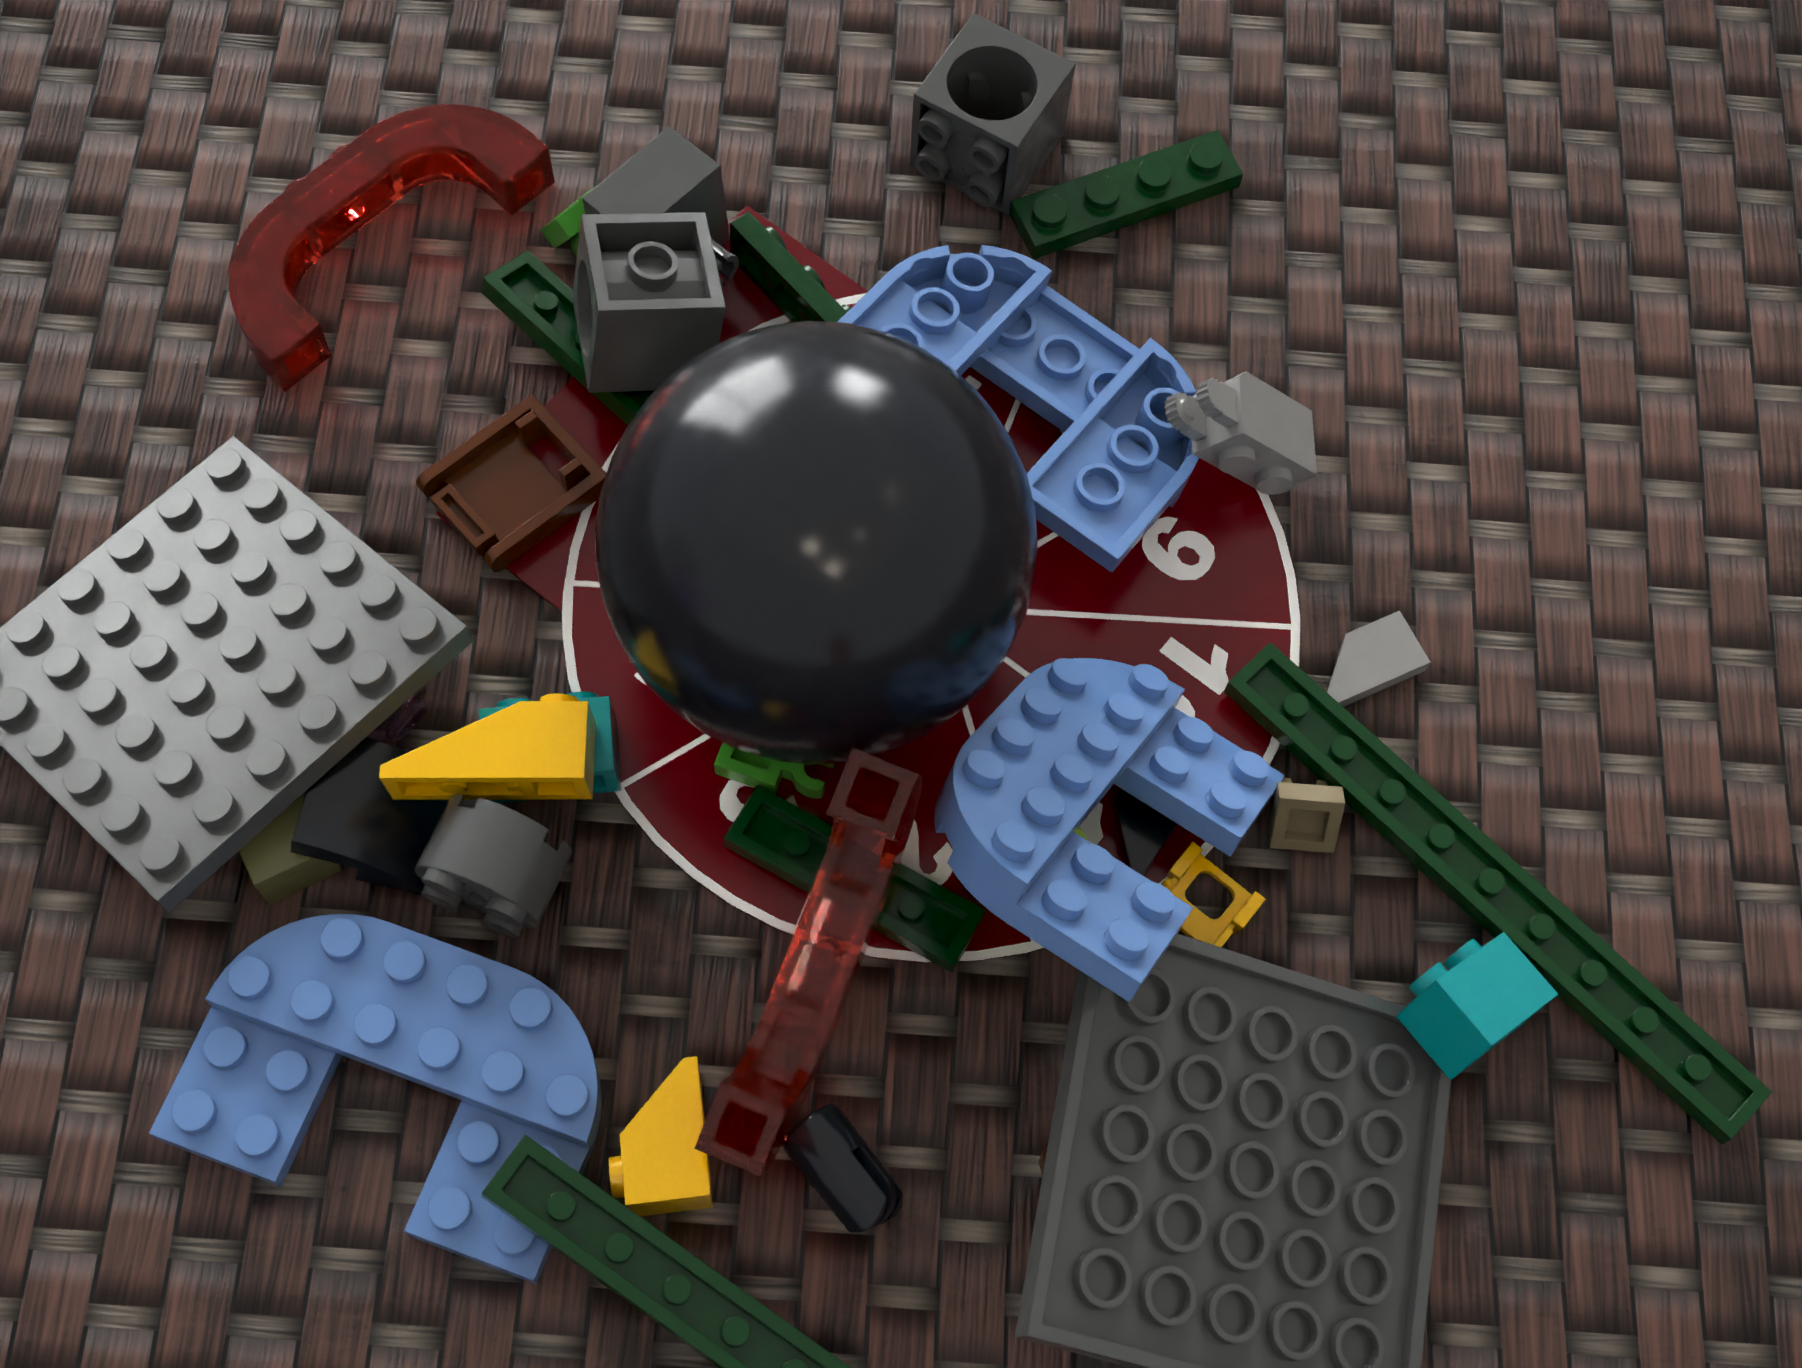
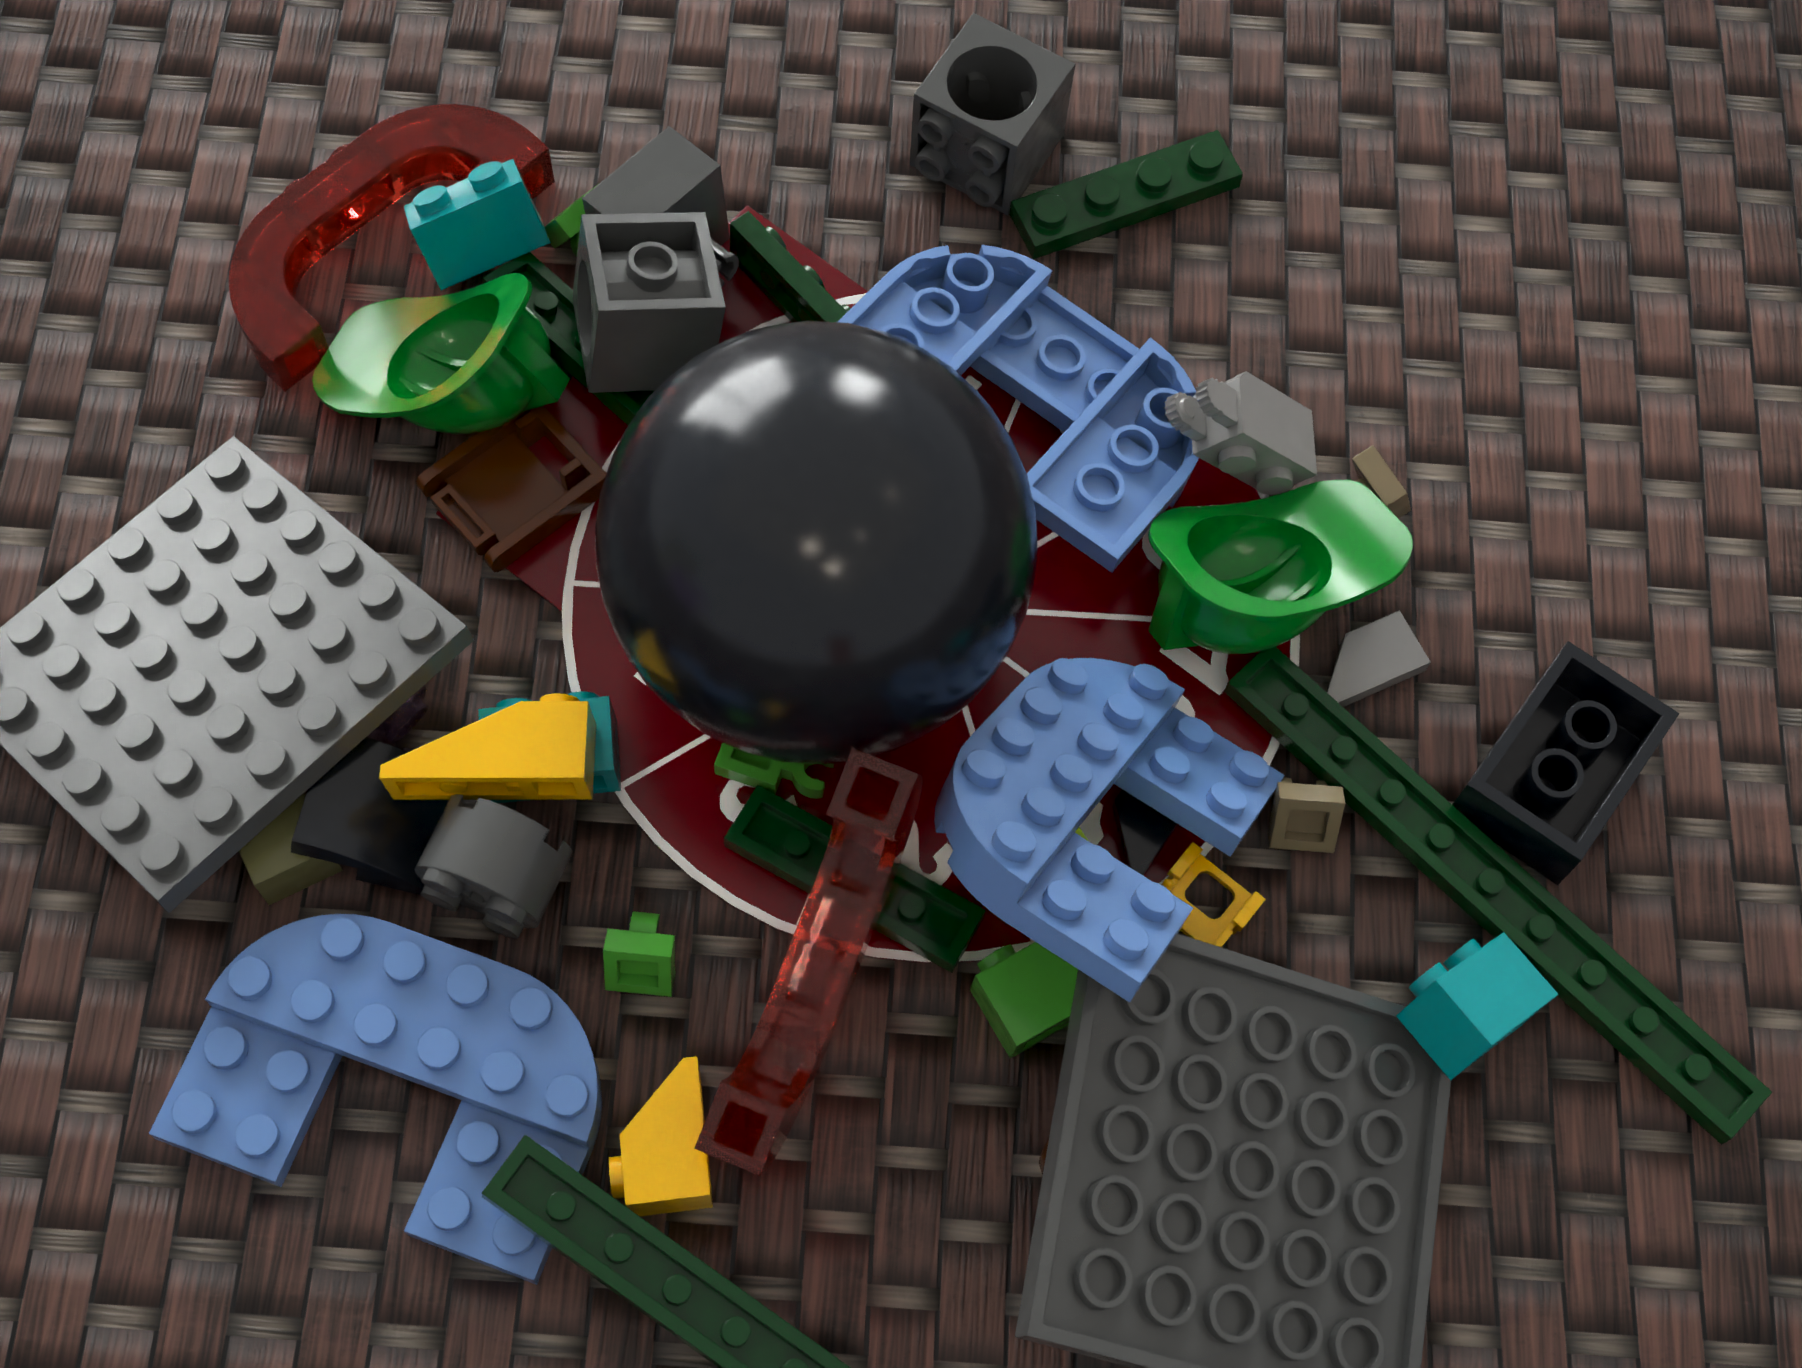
black arm [782,1104,903,1233] -> none
none -> green piece [312,273,570,434]
none -> teal brick [404,159,551,290]
none -> bright green tile [603,911,675,997]
none -> bright green brick [970,942,1078,1059]
none -> green piece [1148,479,1413,654]
none -> dark tan tile [1352,445,1411,519]
none -> black brick [1452,641,1679,885]

